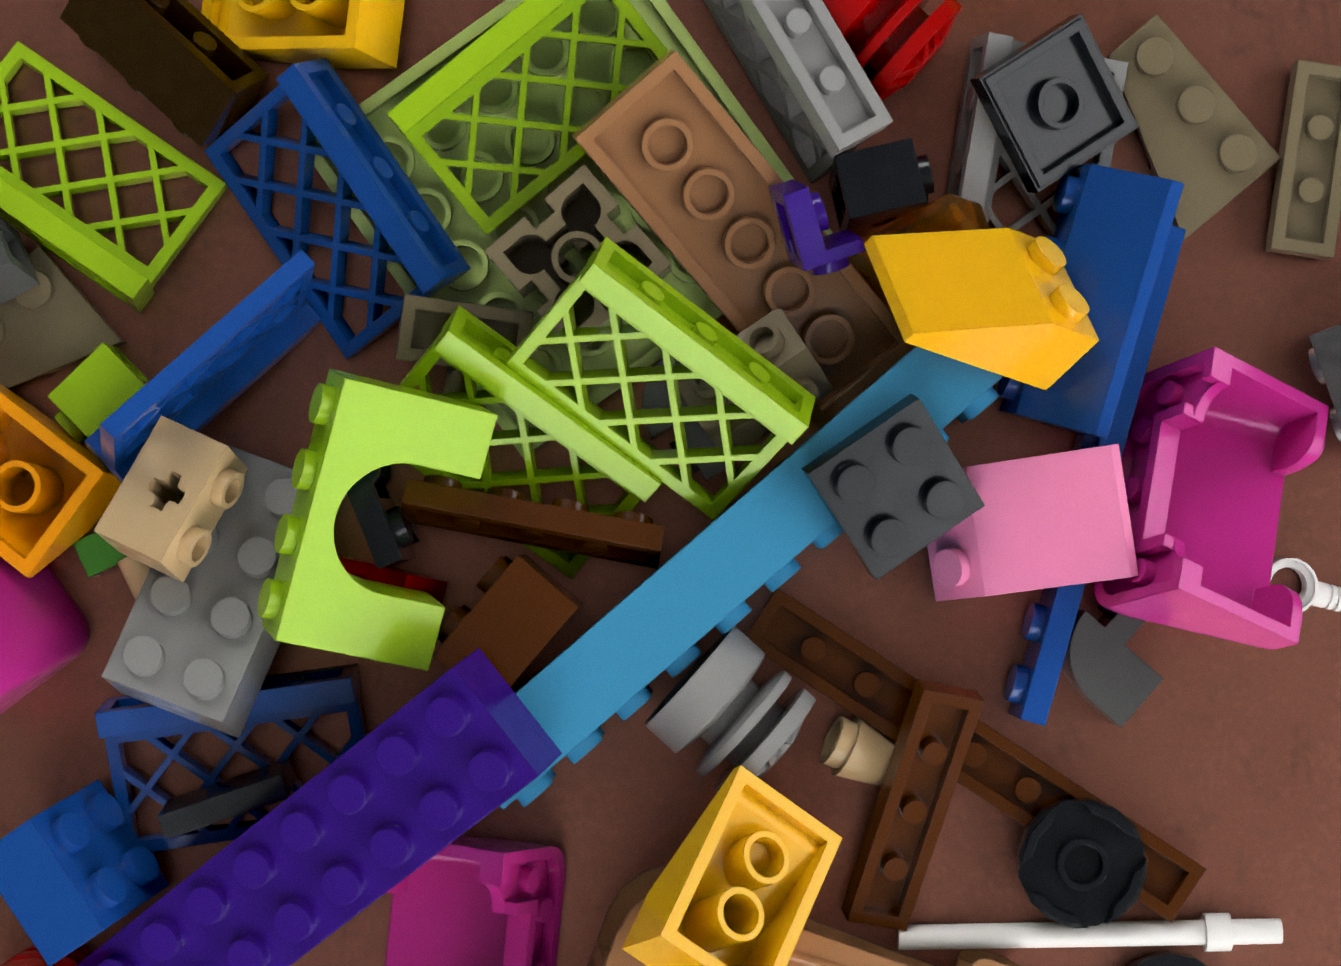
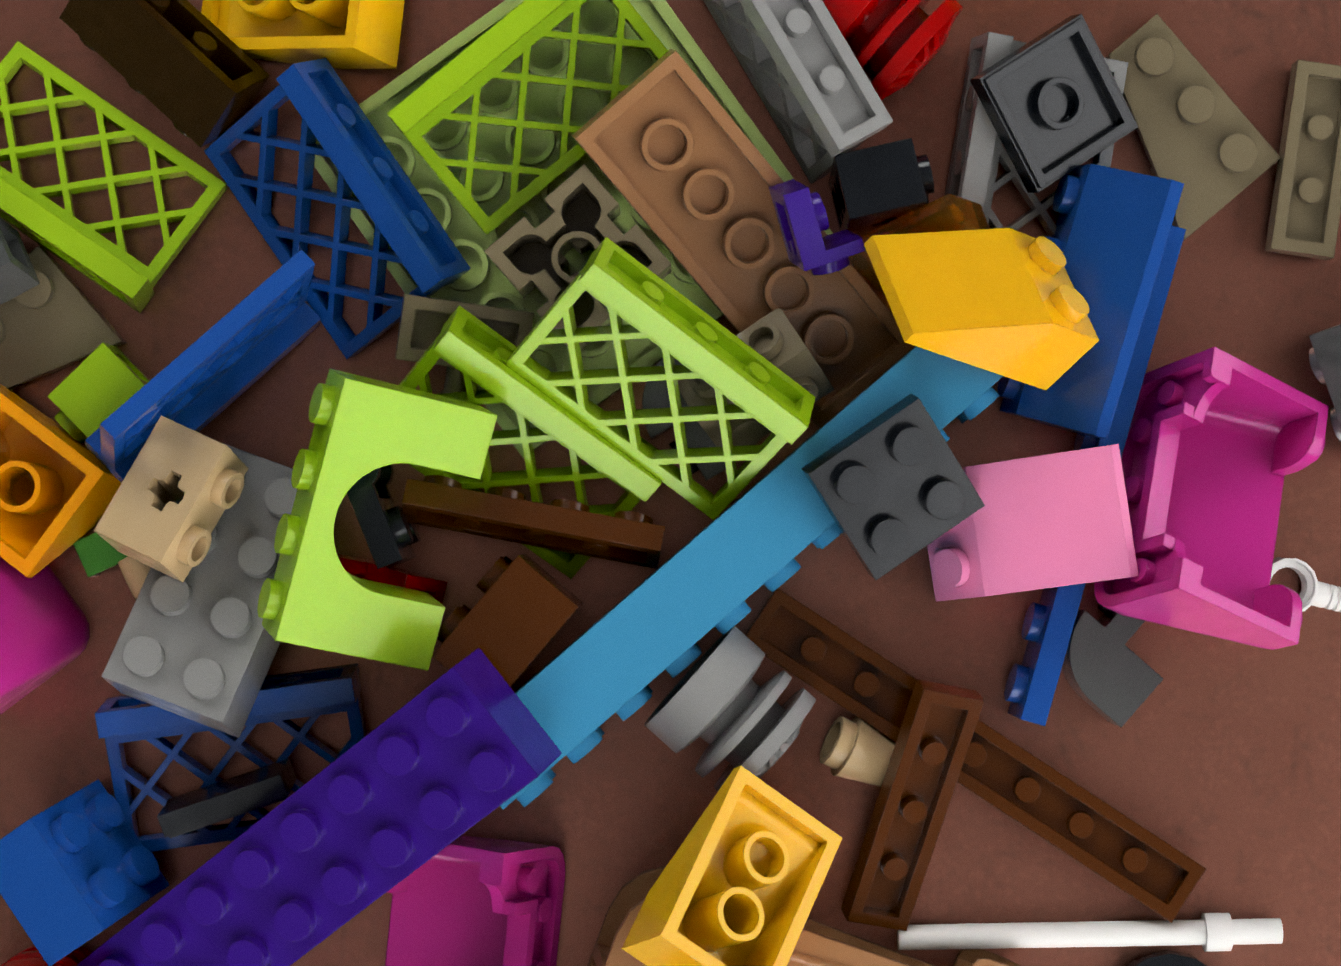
black tile [1016,798,1147,928] -> none

